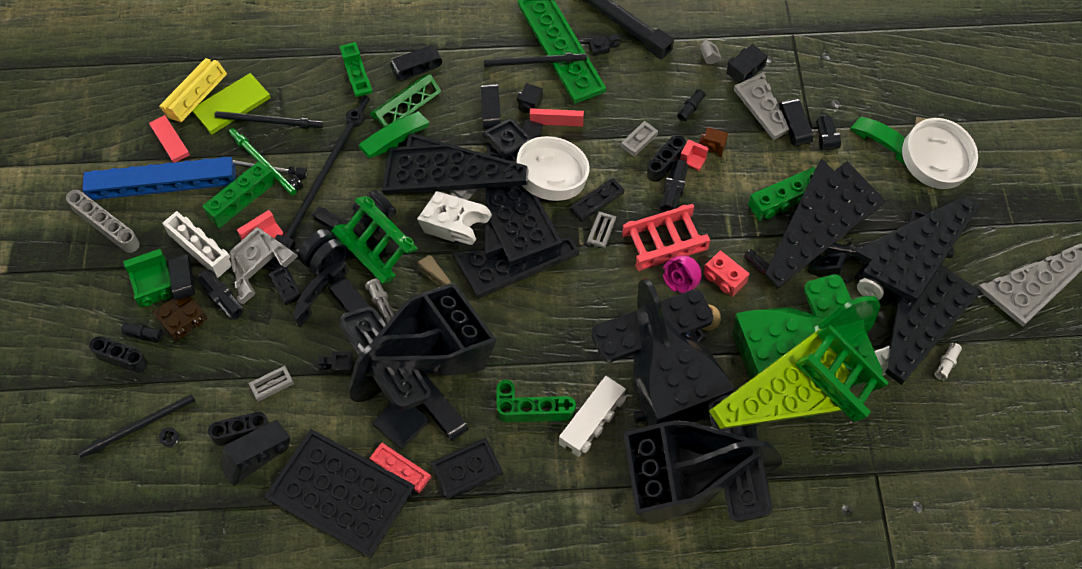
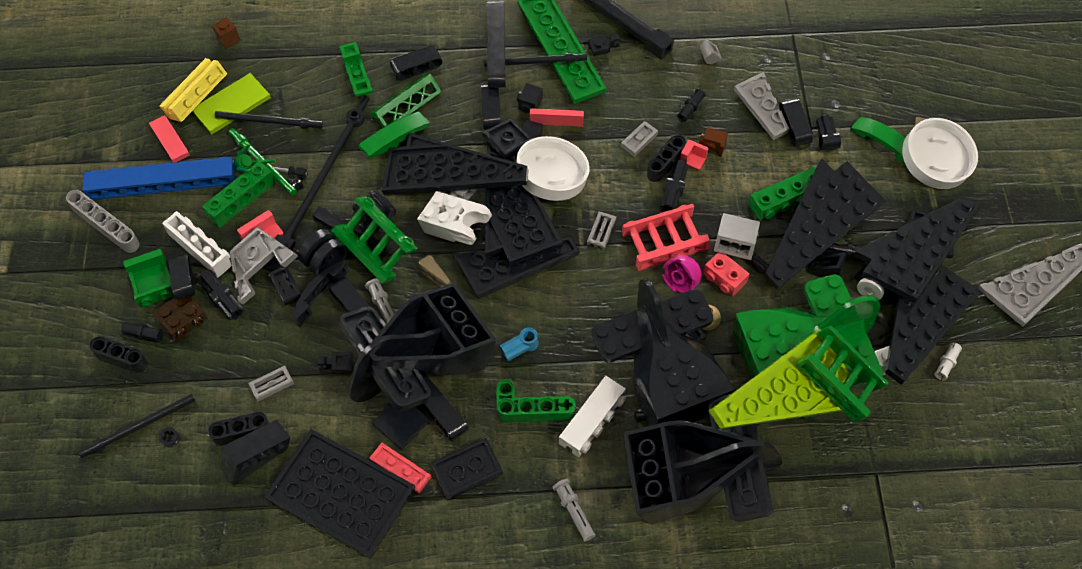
black tile [570,178,625,222] -> none
black brick [726,44,768,83] -> none
none -> reddish brown brick [212,17,240,49]
none -> green plant [234,143,276,173]
none -> black beam [487,1,506,88]
none -> dark azure piece [499,328,539,361]
none -> light grey pin [552,479,596,542]
none -> light grey brick [714,213,760,260]

